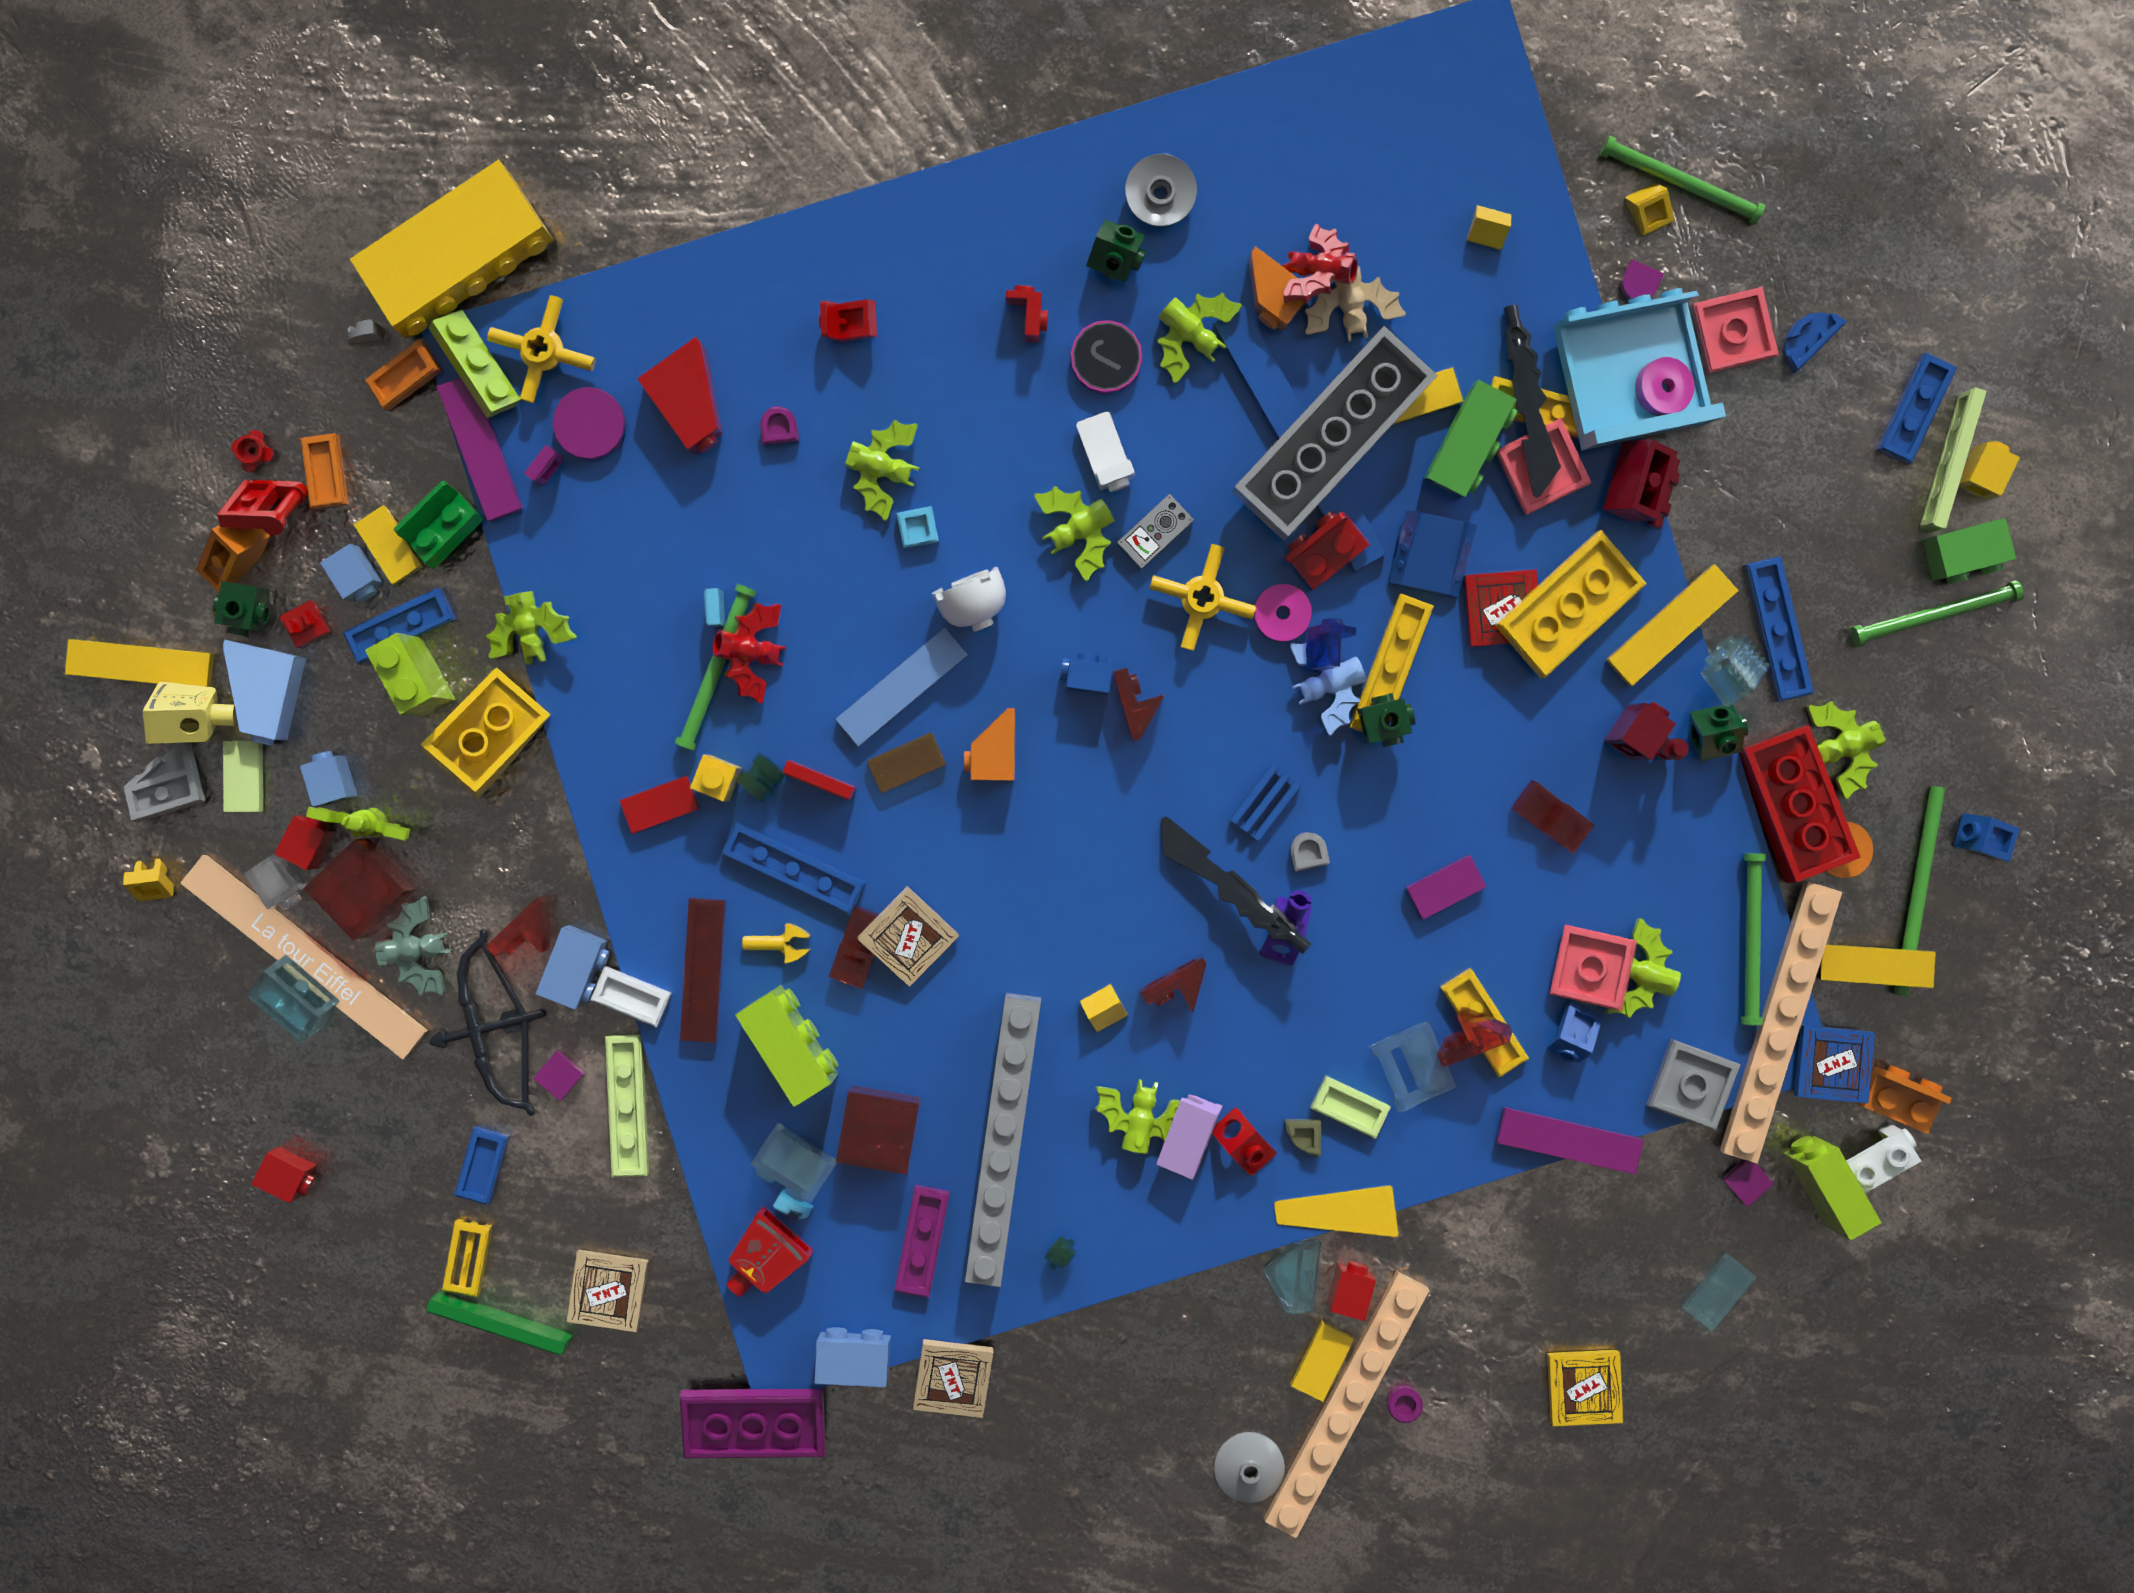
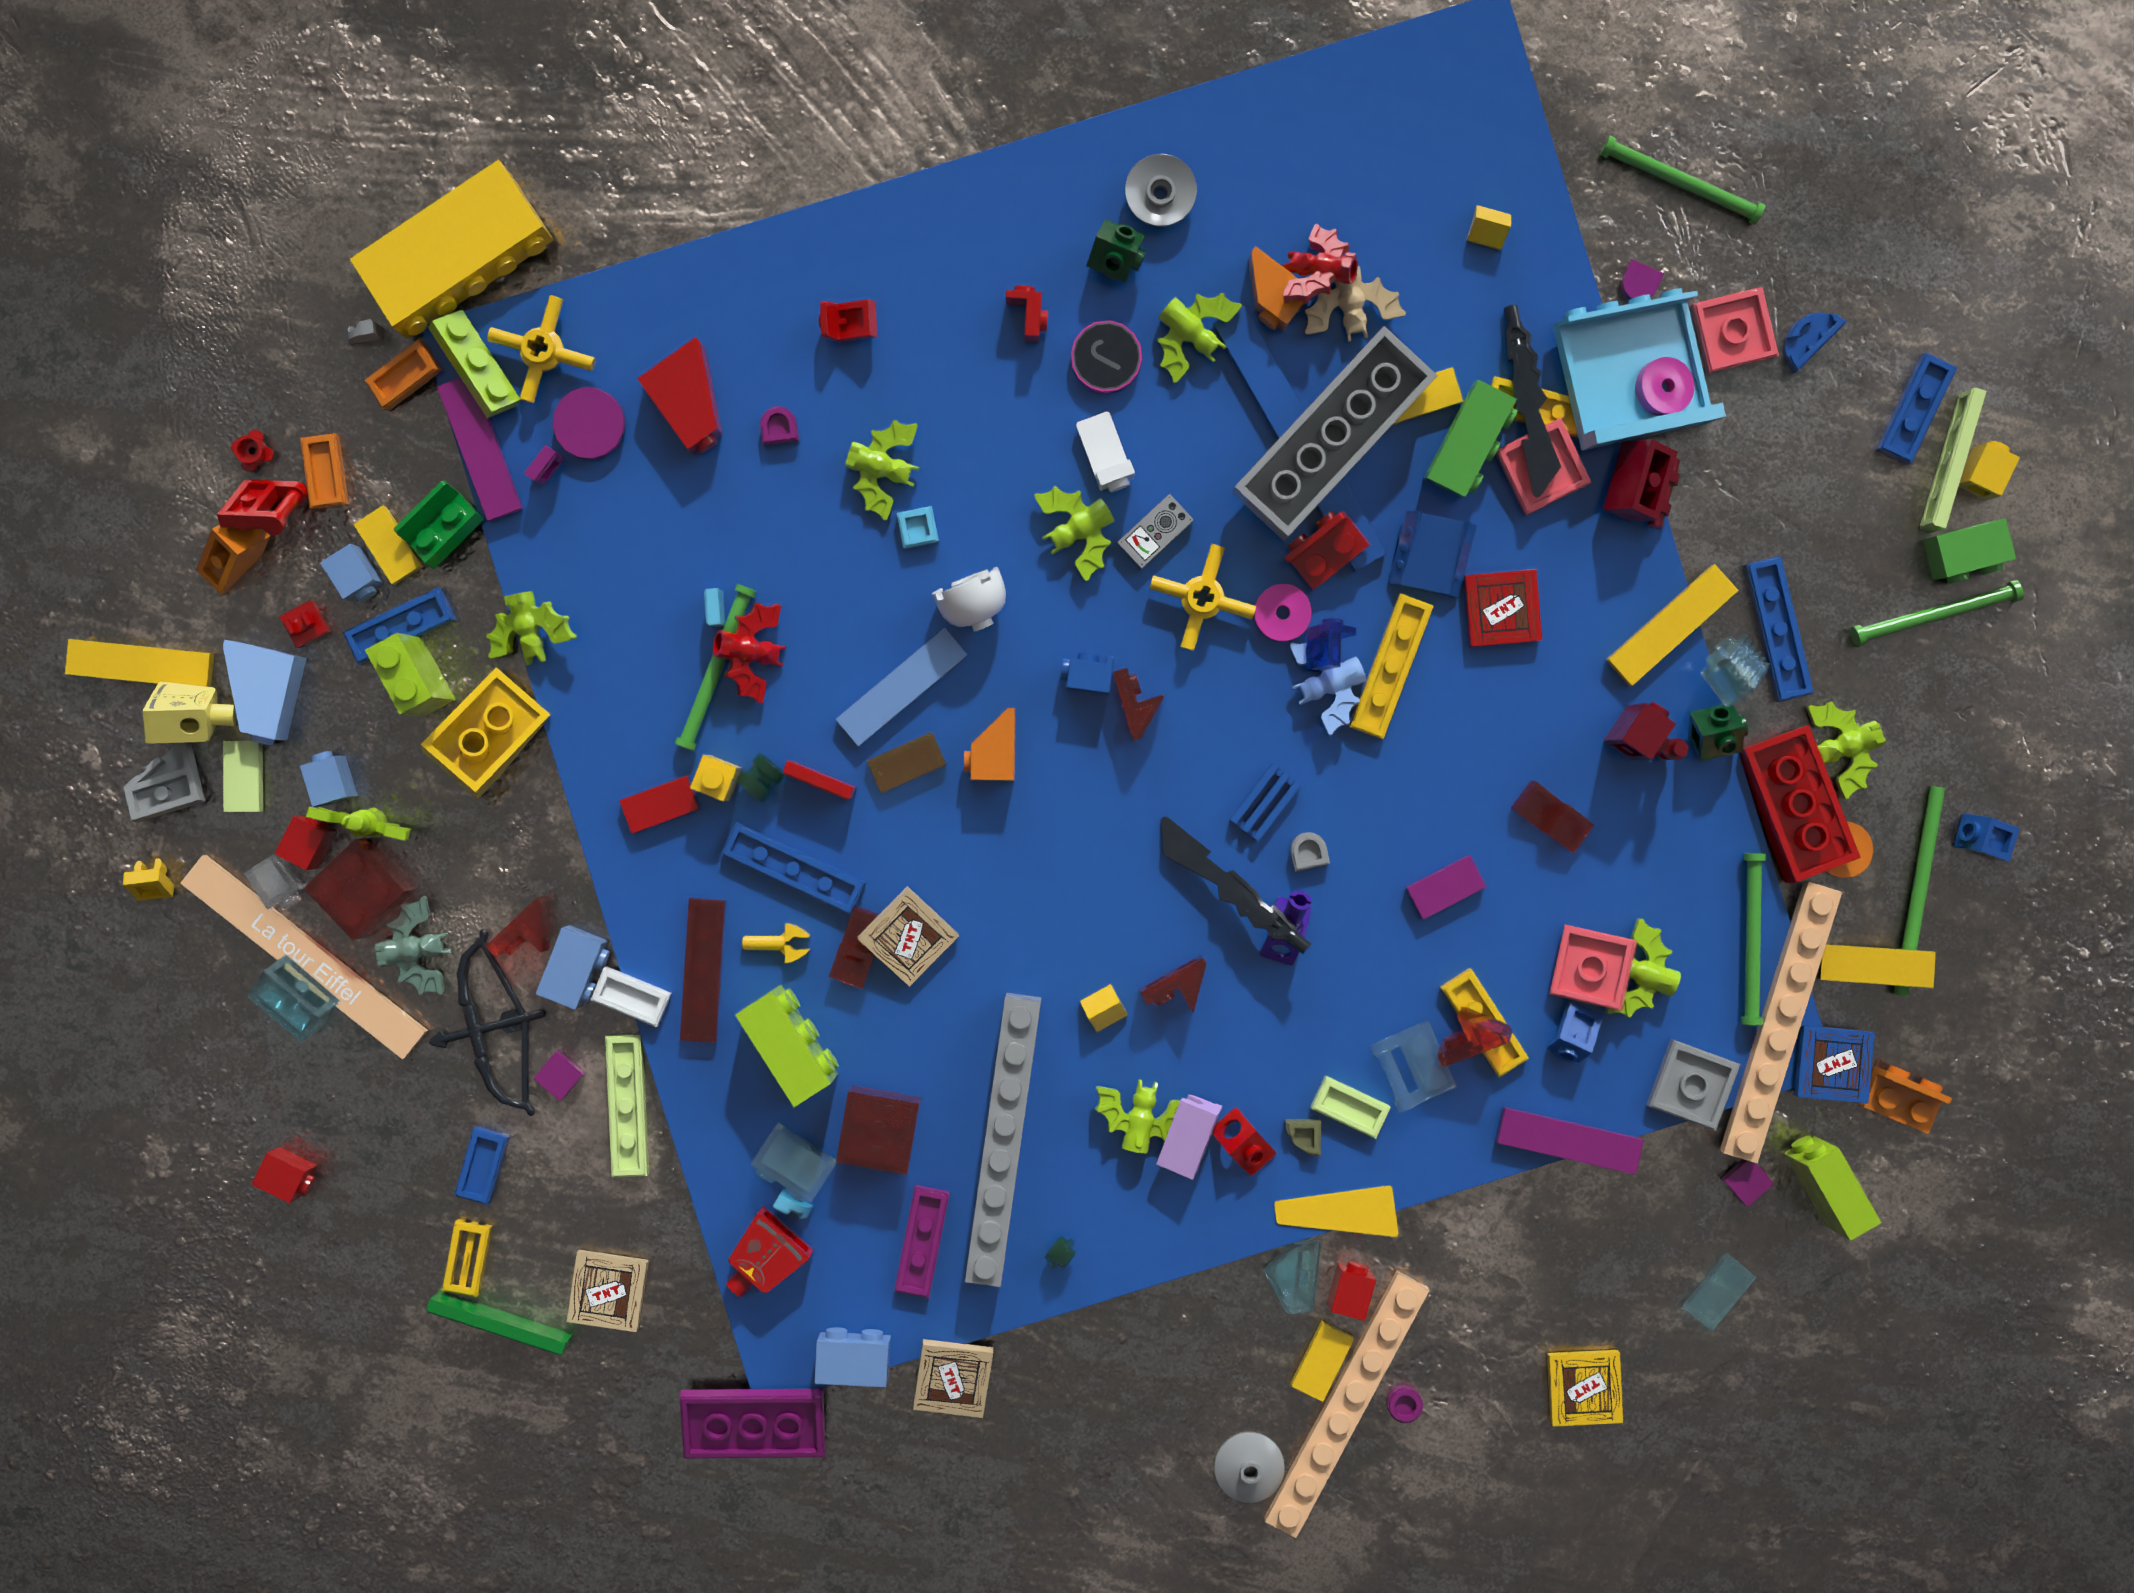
dark green brick [212,581,270,637] -> none
dark green brick [1357,693,1416,747] -> none
yellow tile [1495,530,1647,679] -> none
yellow slope [1625,183,1675,236] -> none
white bracket [1847,1123,1922,1193] -> none

